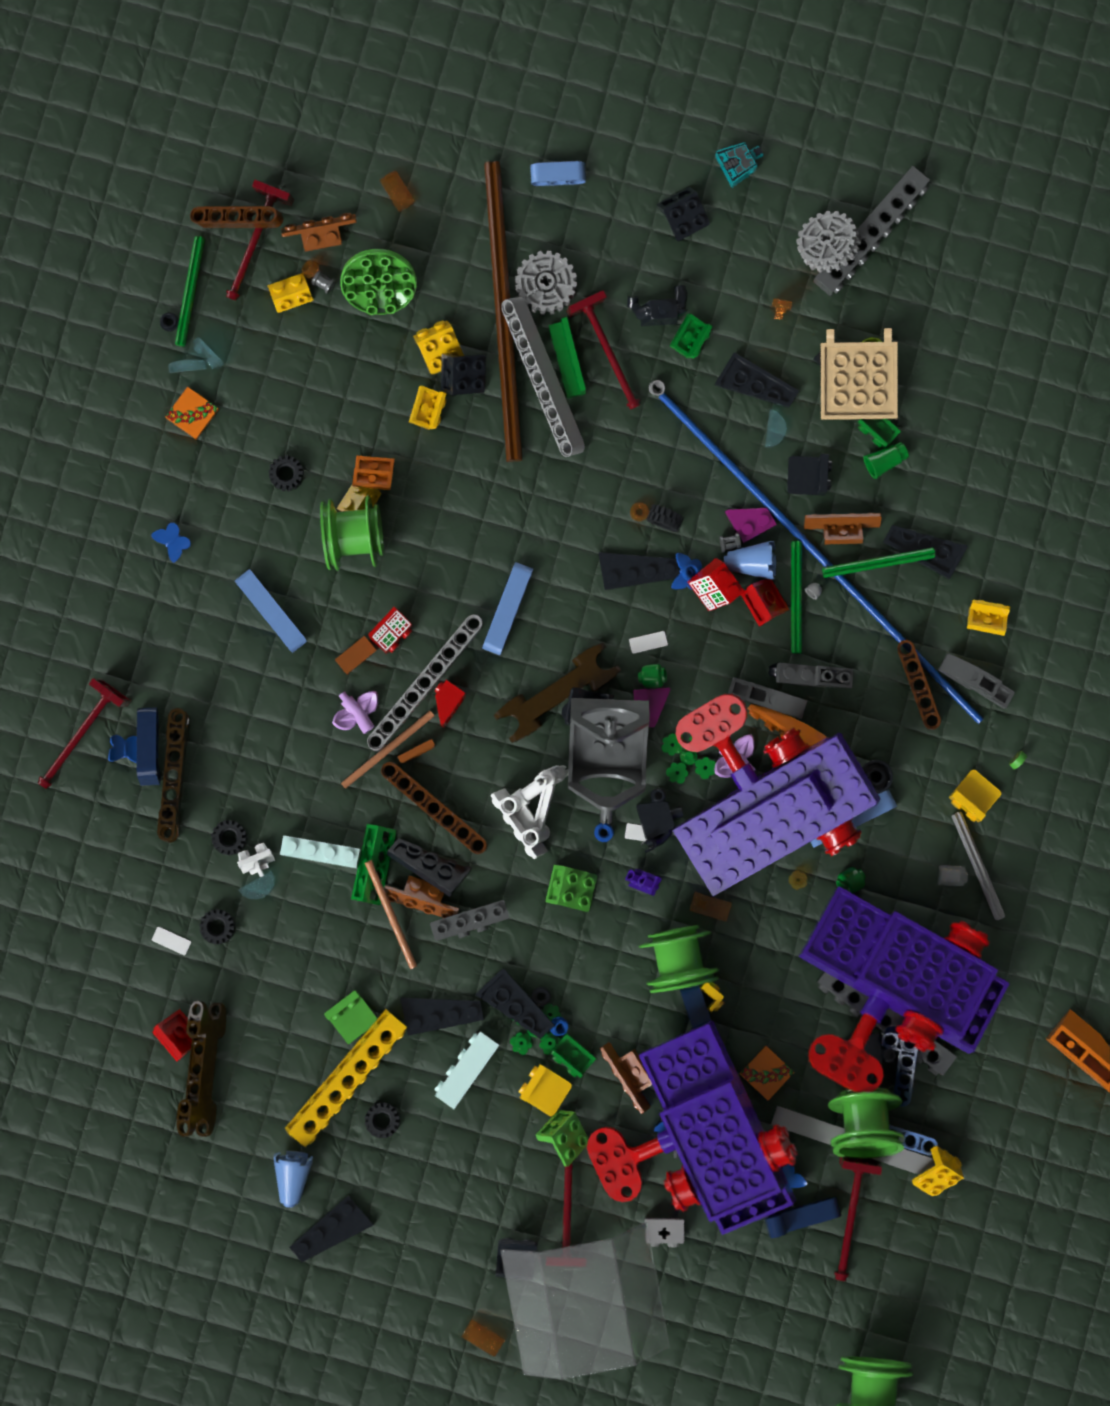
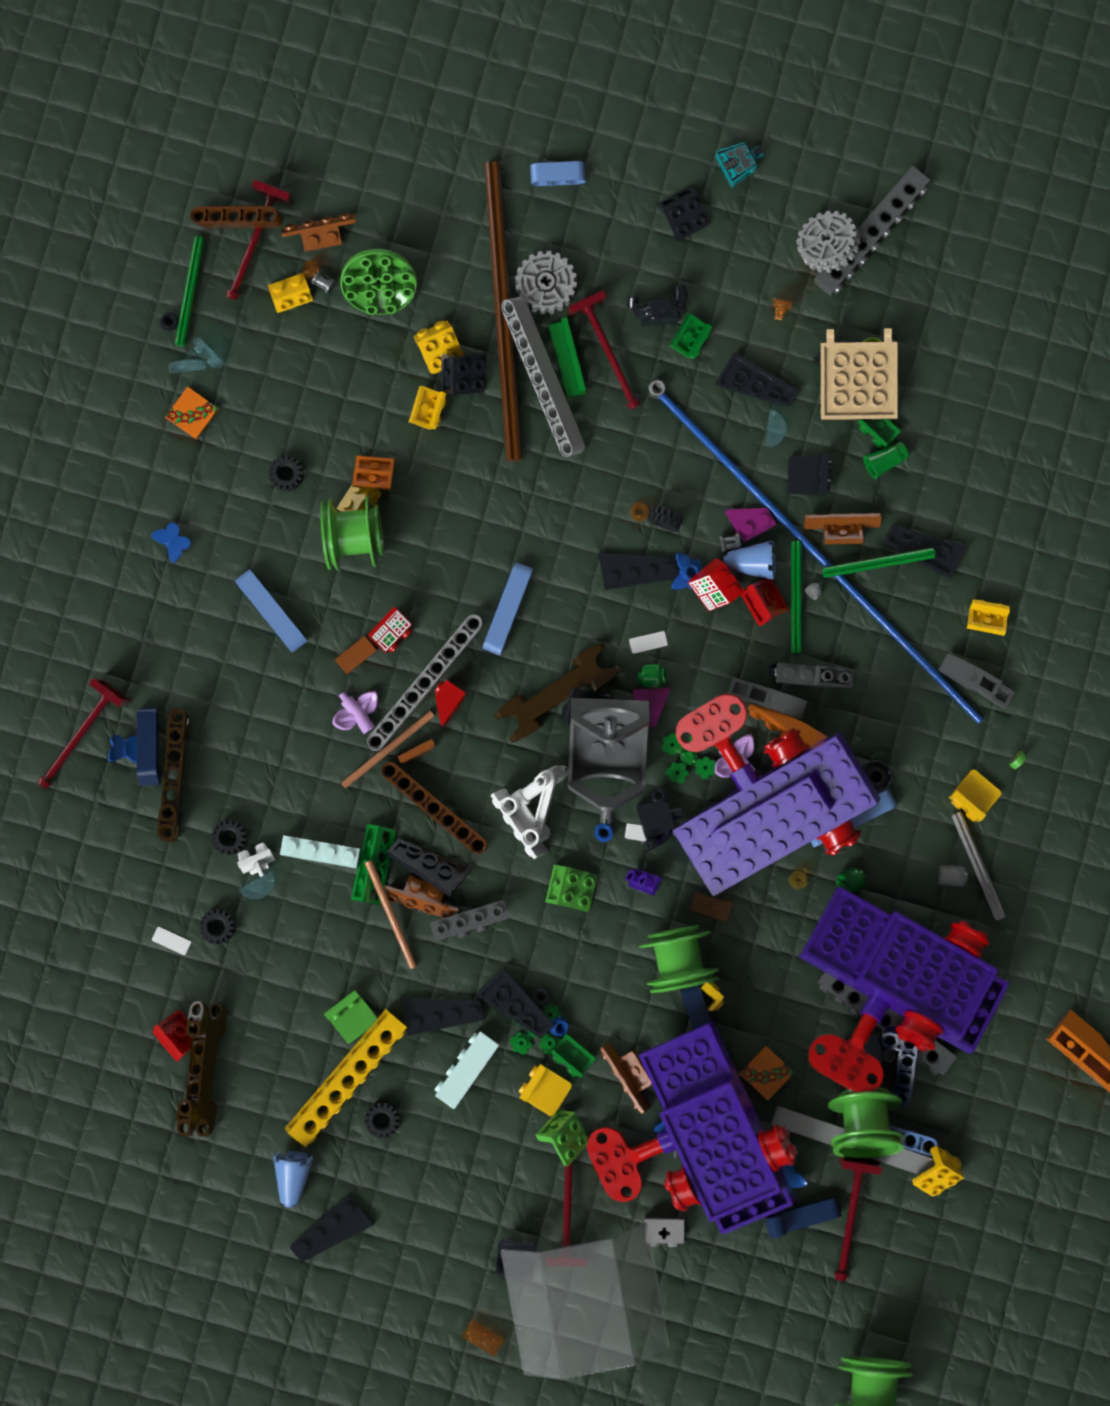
clear orange plate [380,171,415,212] -> none
reddish brown beam [897,640,941,730] -> none

